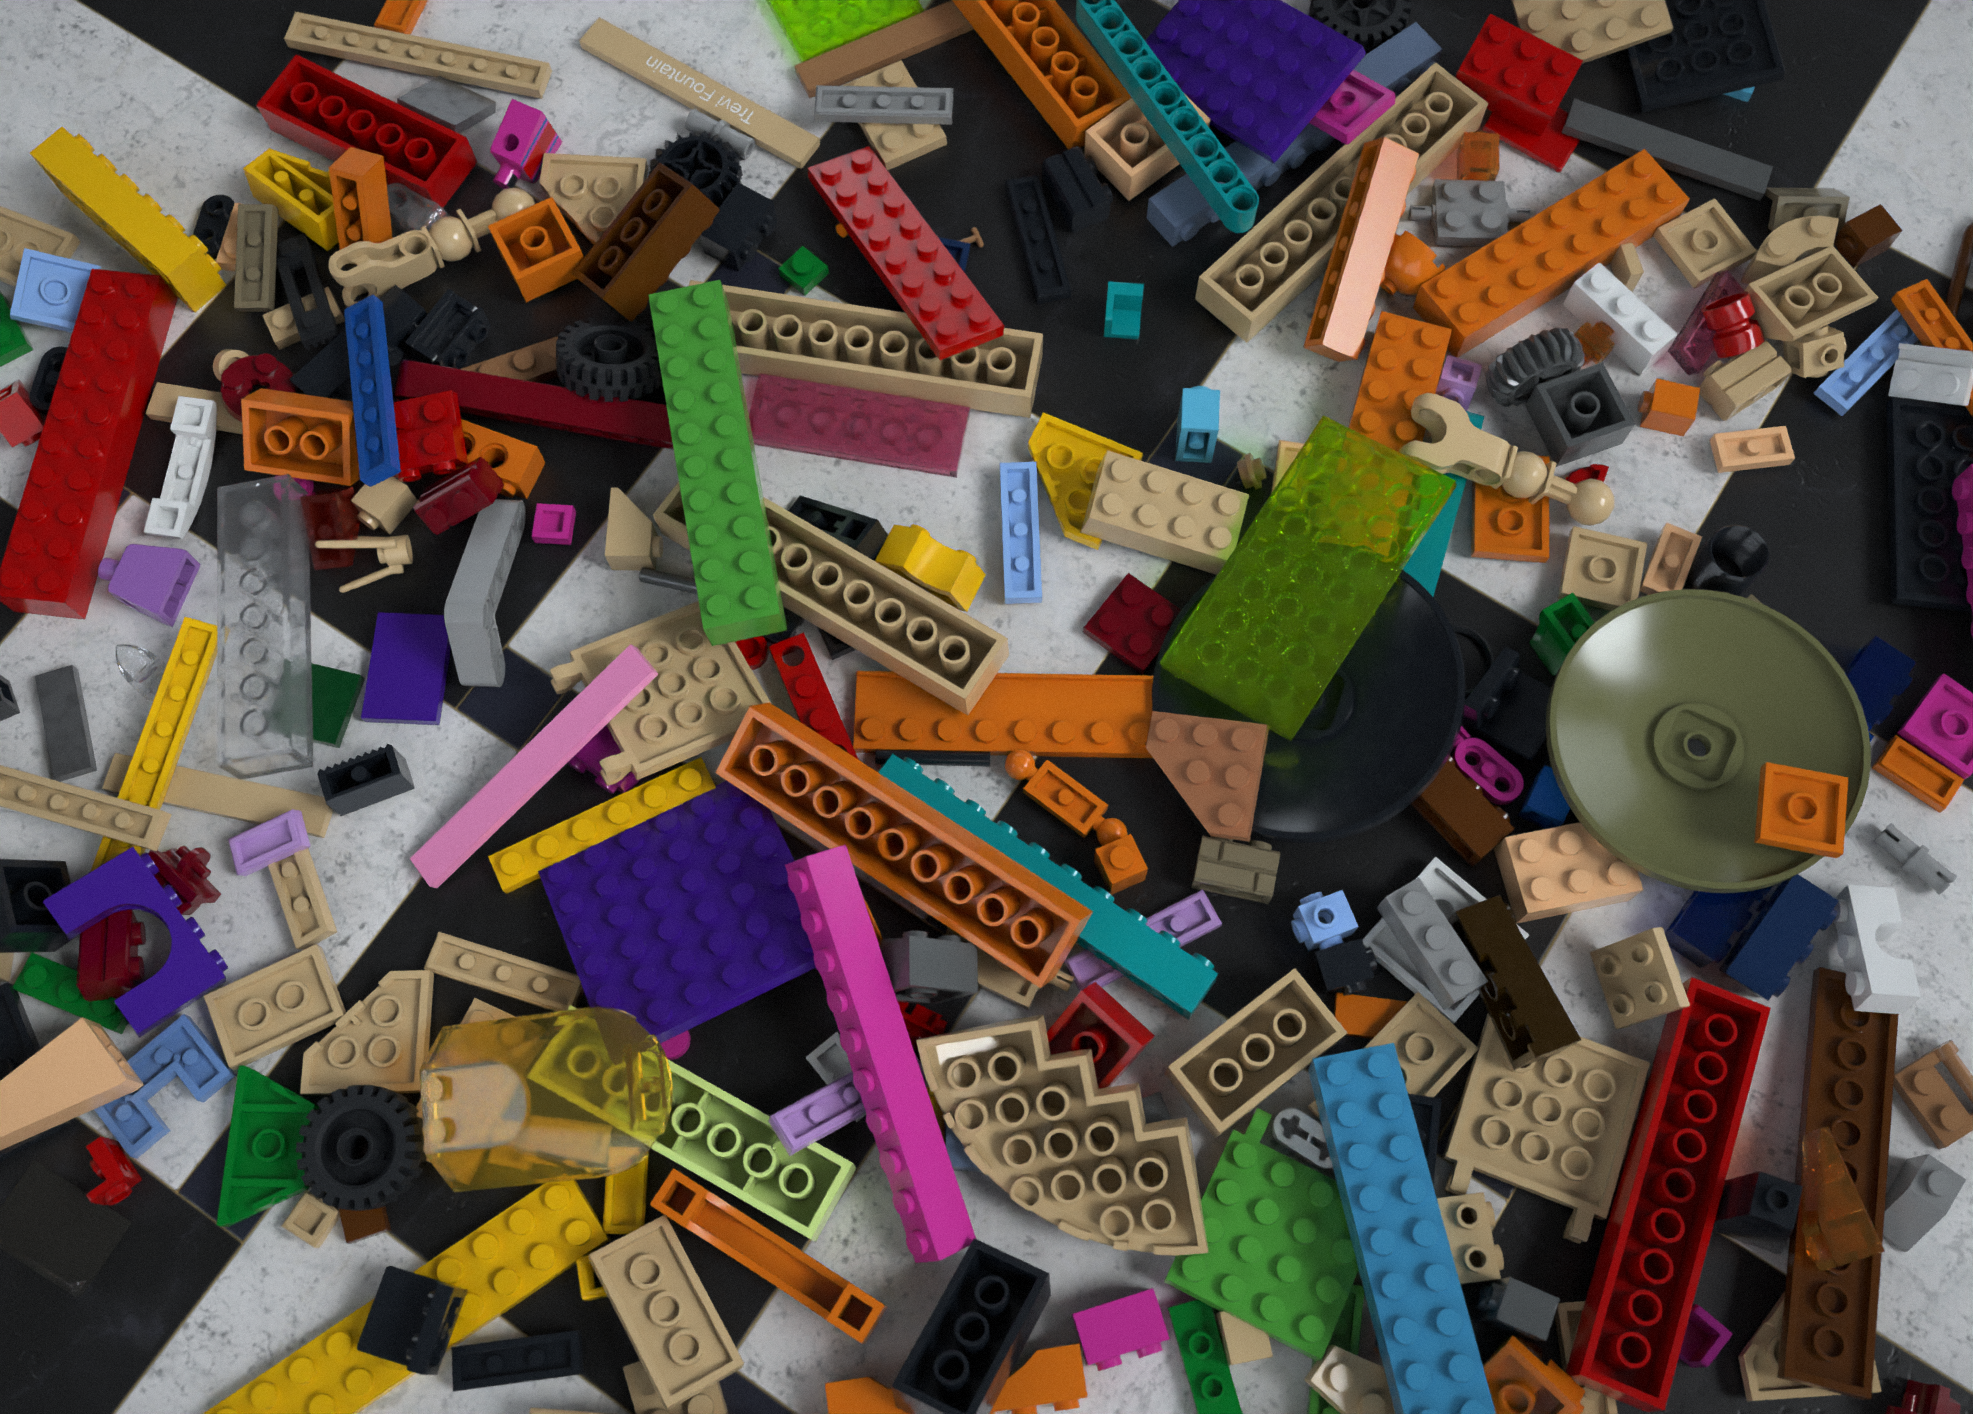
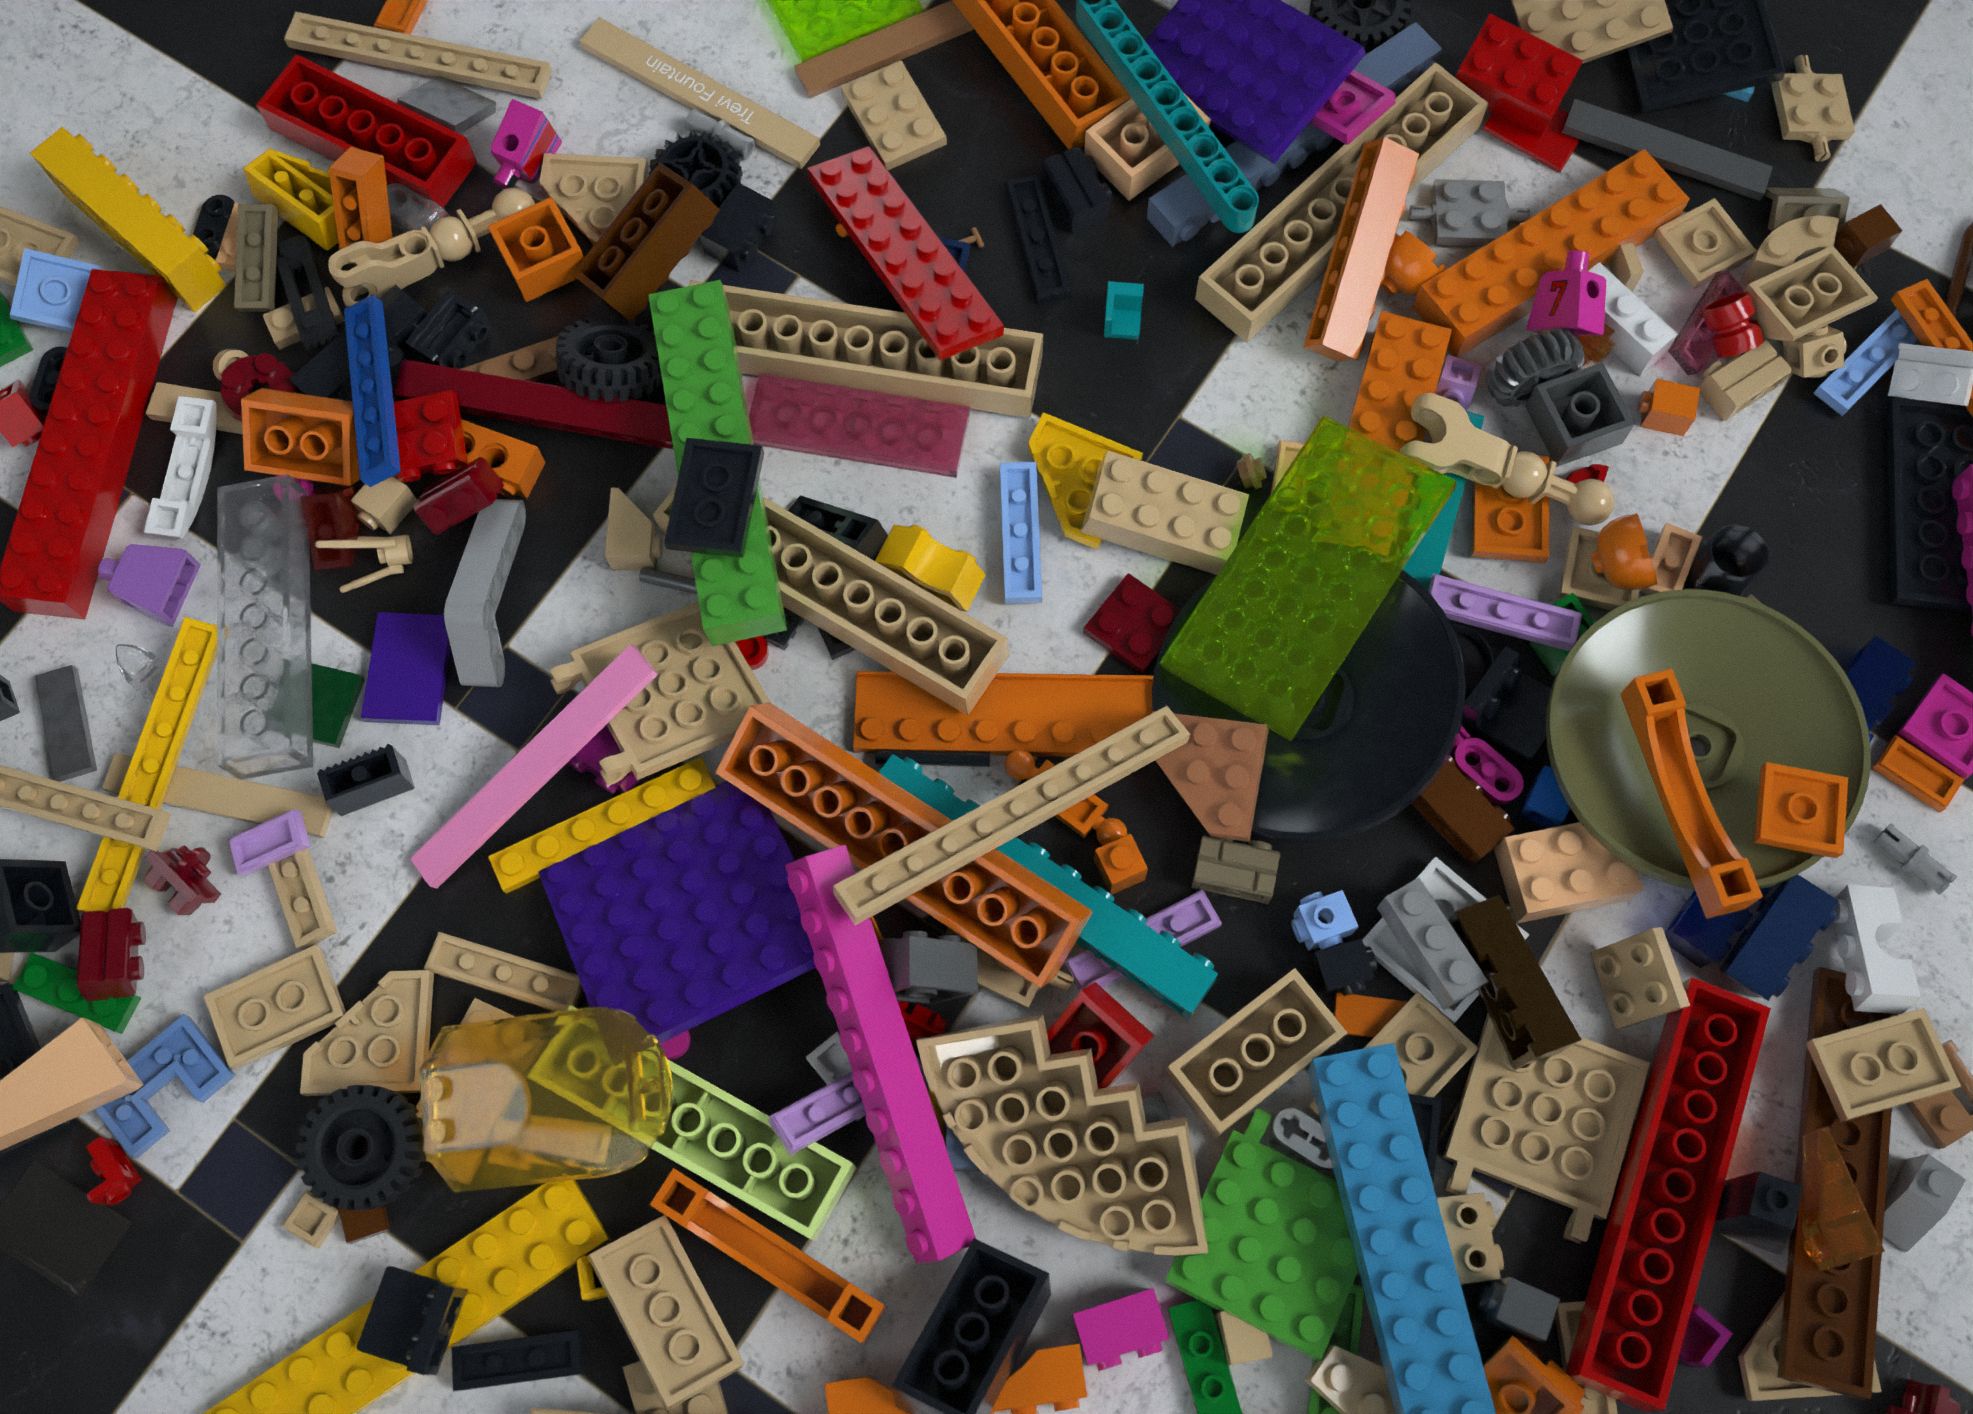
dark purple arch [43,847,228,1038] -> none
green wing [216,1065,319,1227] -> none
dark pink plate [532,503,576,545] -> none
yellow tile [603,1150,649,1234] -> none
red piece [769,632,859,760] -> none
green plate [778,246,829,296] -> none
light grey tile [814,85,953,125] -> none
medium azure brick [1175,386,1220,463] -> none
clear orange brick [1457,131,1500,181] -> none
light nougat plate [1709,426,1795,473] -> none
none -> black plate [664,438,764,558]
none -> tan plate [833,706,1190,925]
none -> lavender tile [1427,574,1582,652]
none -> dark pink torso [1526,250,1606,337]
none -> orange cylinder [1590,513,1657,591]
none -> orange arch [1620,669,1763,919]
none -> tan plate [1771,55,1855,162]
none -> tan plate [1806,1008,1961,1122]

